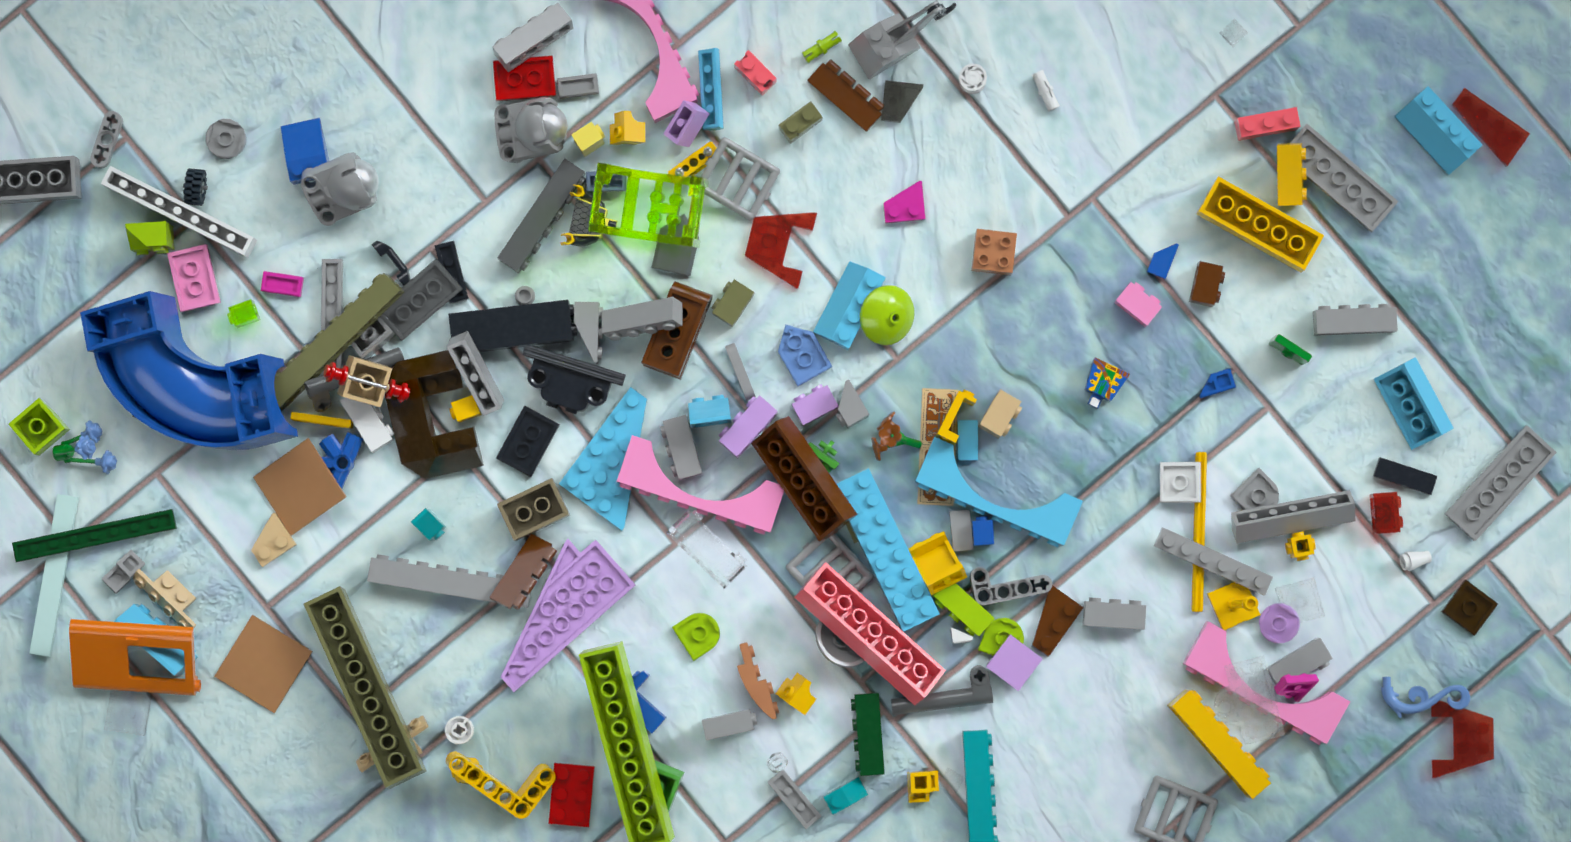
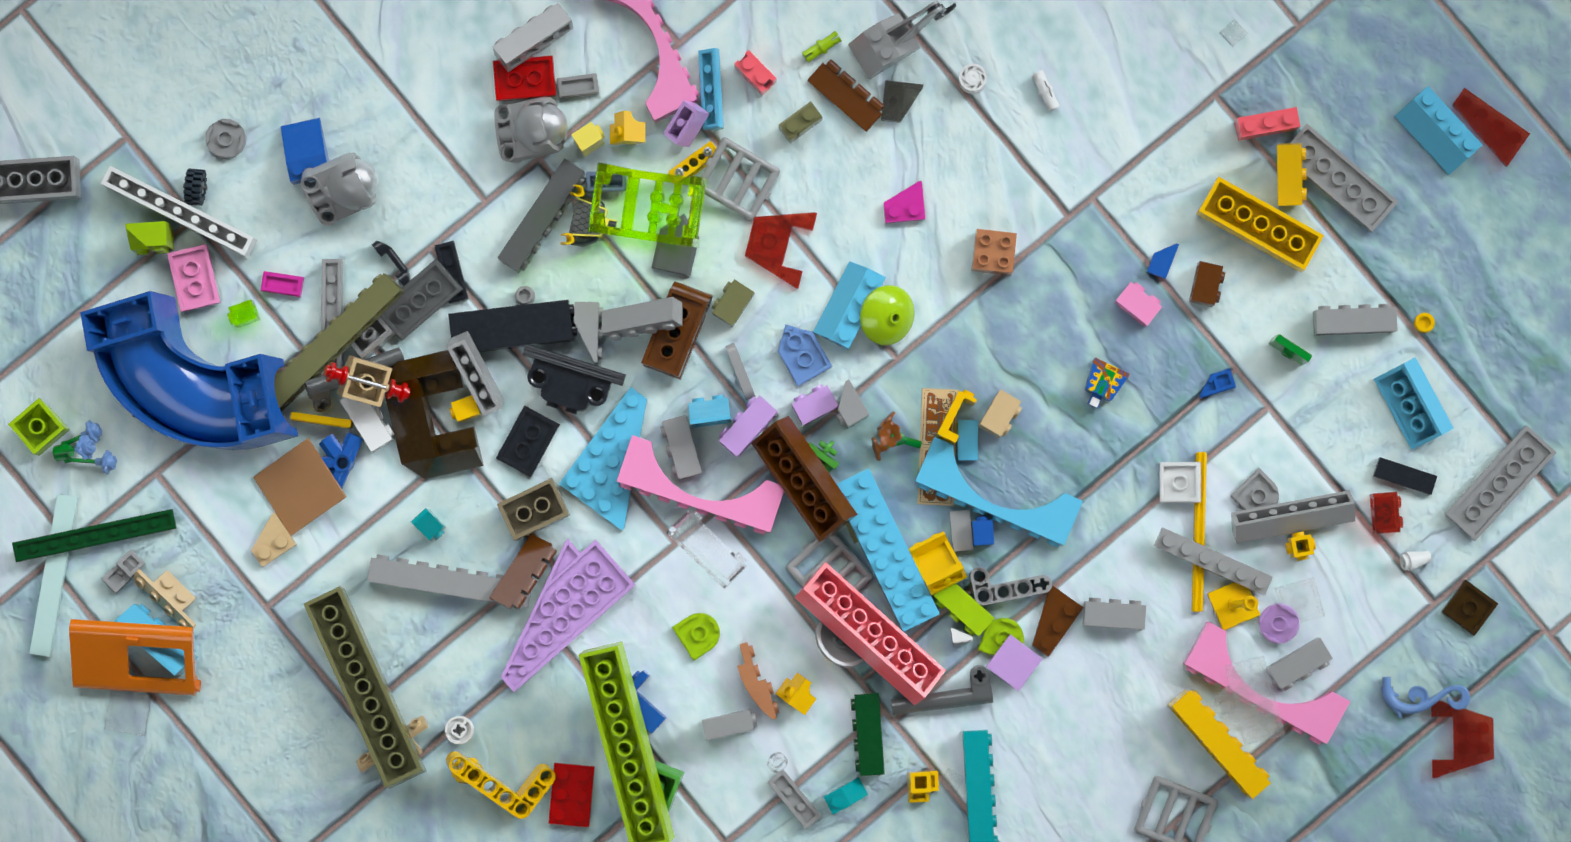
light grey beam [90,111,123,168] -> none
medium nougat piece [214,615,313,713] -> none
dark pink wing [1274,673,1319,702] -> none
none -> yellow tile [1413,313,1435,333]

